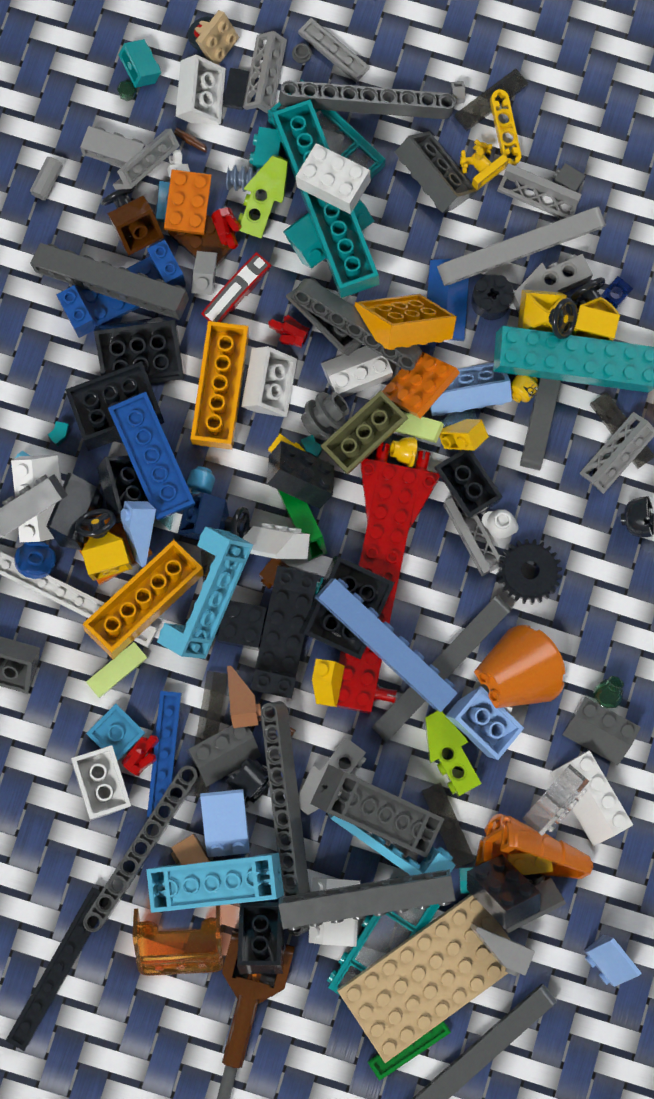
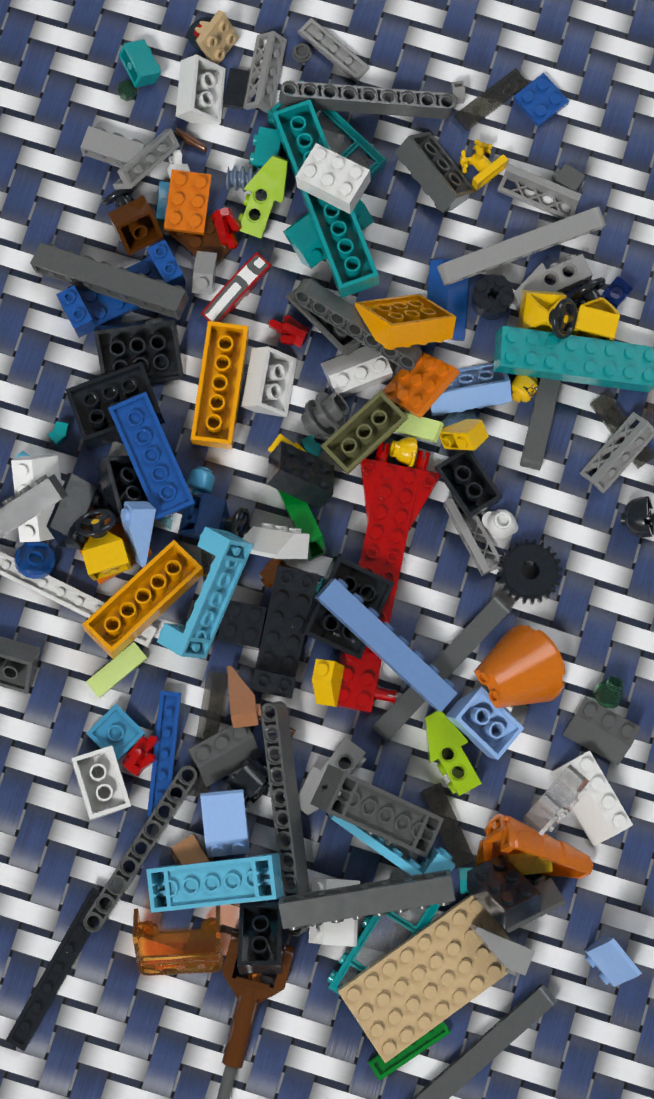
light grey axle [30,157,63,200] -> none
yellow beam [490,89,521,166] -> none
none -> blue plate [513,73,569,128]

